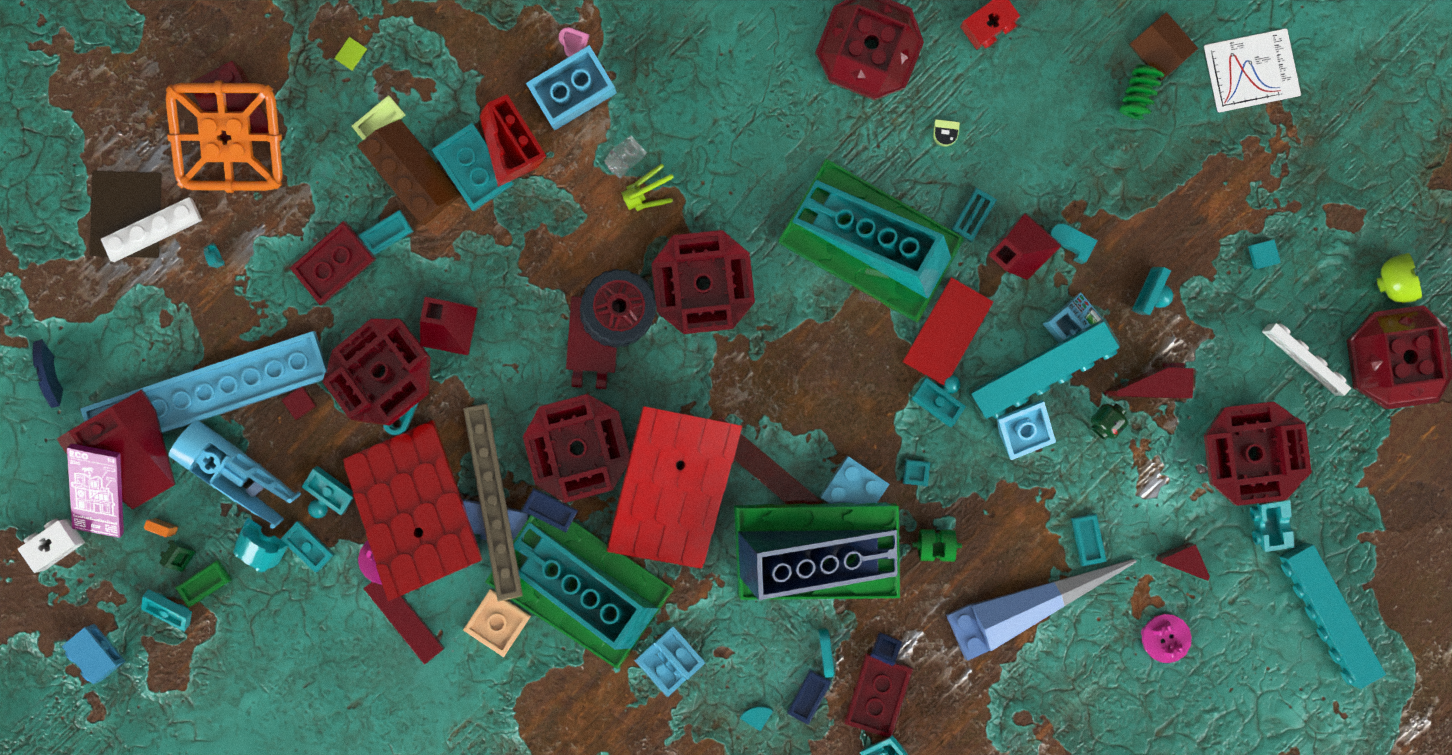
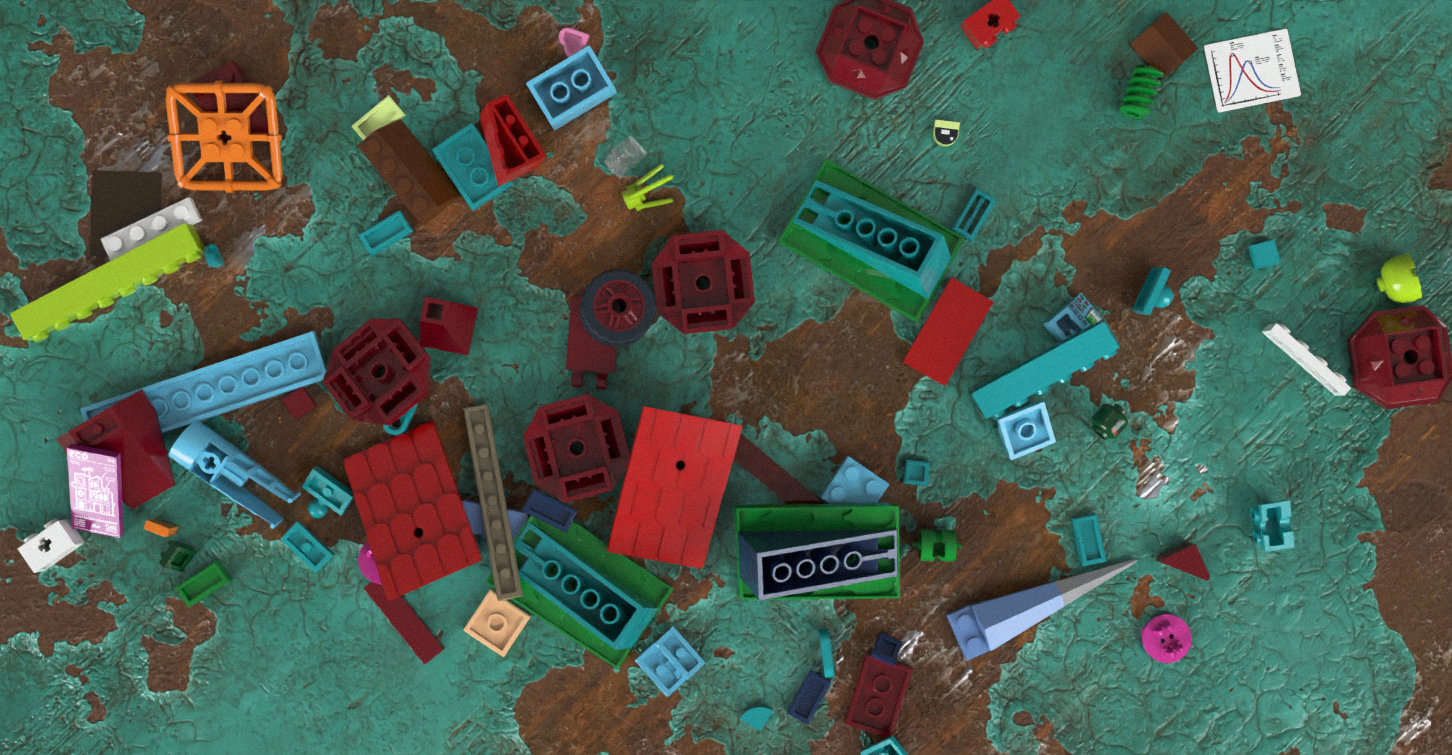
dark blue tile [32,339,63,408] -> none
dark azure brick [62,624,125,684] -> none
teal plate [141,589,192,632] -> none
teal cylinder [233,518,288,572] -> none
sand blue tile [246,482,264,497] -> none
dark red tile [290,221,376,306] -> none
lime sticker [334,37,367,71] -> none
teal plate [911,375,966,428] -> none
dark red slope [989,213,1062,280] -> none
teal leg [1048,224,1098,264] -> none
dark red slope [1105,363,1193,398] -> none
dark red piece [1204,401,1312,506] -> none
teal brick [1279,542,1386,689] -> none
none -> lime brick [10,223,205,342]

